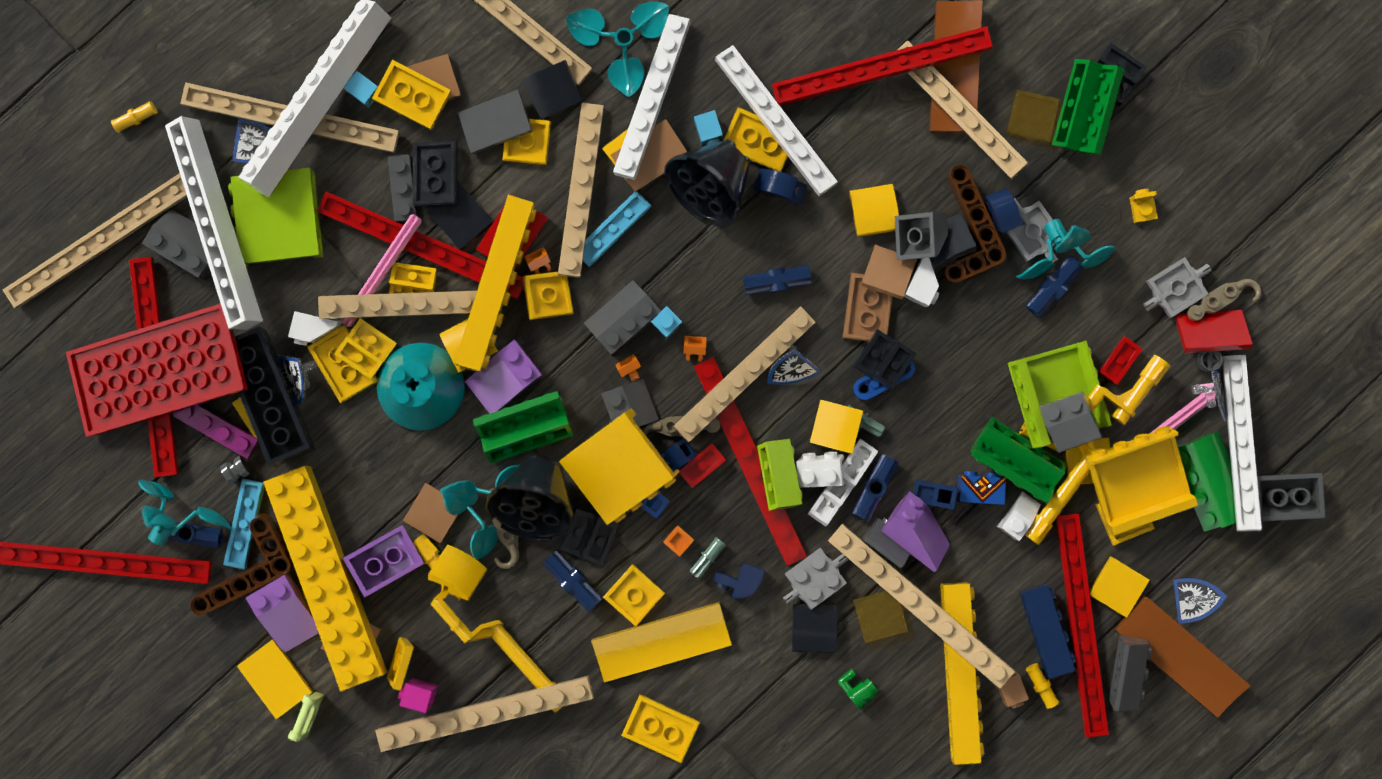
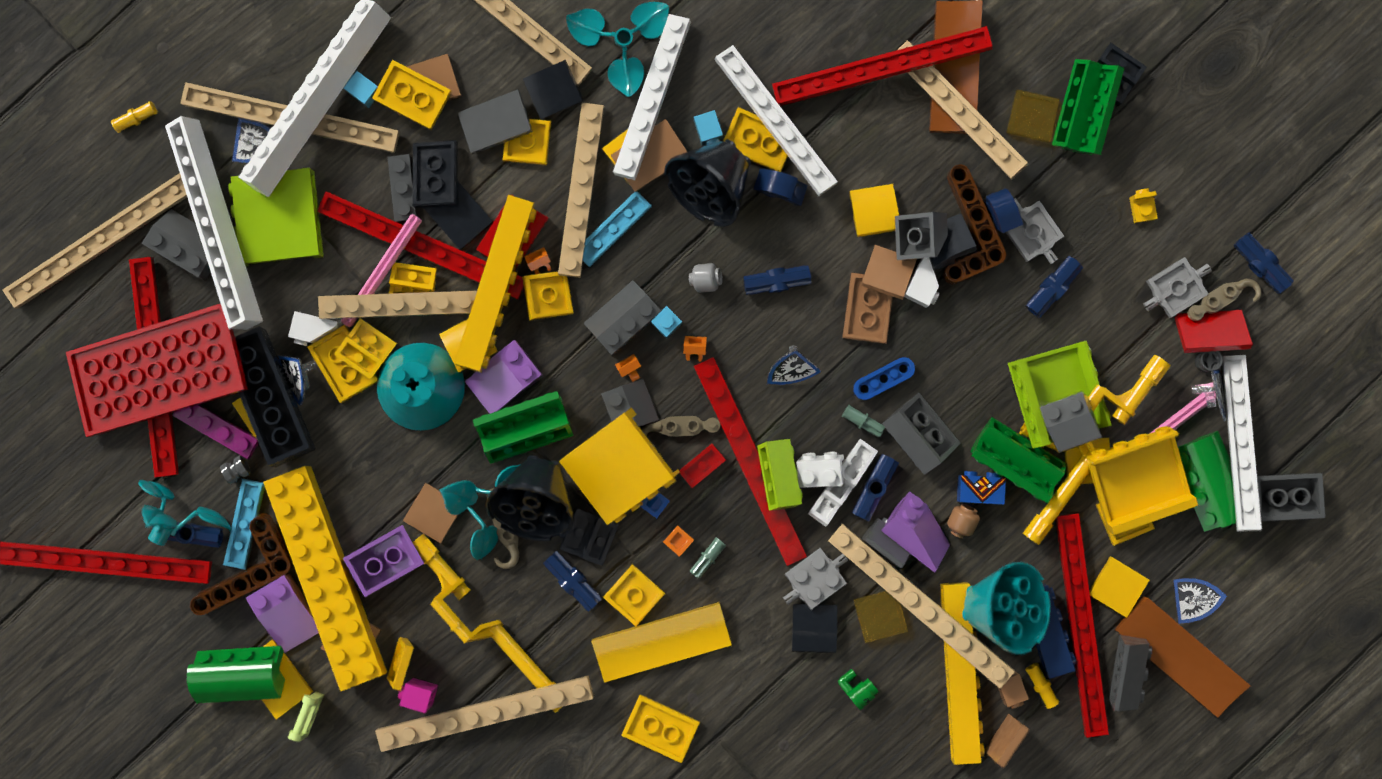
yellow slope [428,544,487,601] -> none
dark blue brick [660,438,697,472] -> none
tan plate [673,306,815,442] -> none
dark blue brick [713,562,764,598] -> none
yellow slope [810,400,863,454] -> none
black slope [853,329,916,390] -> none
dark blue brick [913,480,959,510] -> none
white slope [997,491,1041,541] -> none
teal plant [1016,219,1116,279] -> none
red plate [1098,336,1143,385] -> none
none -> green brick [187,646,285,703]
none -> light grey head [689,263,722,293]
none -> dark grey slope [882,393,961,475]
none -> medium nougat head [947,504,980,538]
none -> teal cone [962,562,1051,654]
none -> medium nougat tile [984,714,1029,767]
none -> dark blue piece [1233,232,1294,294]

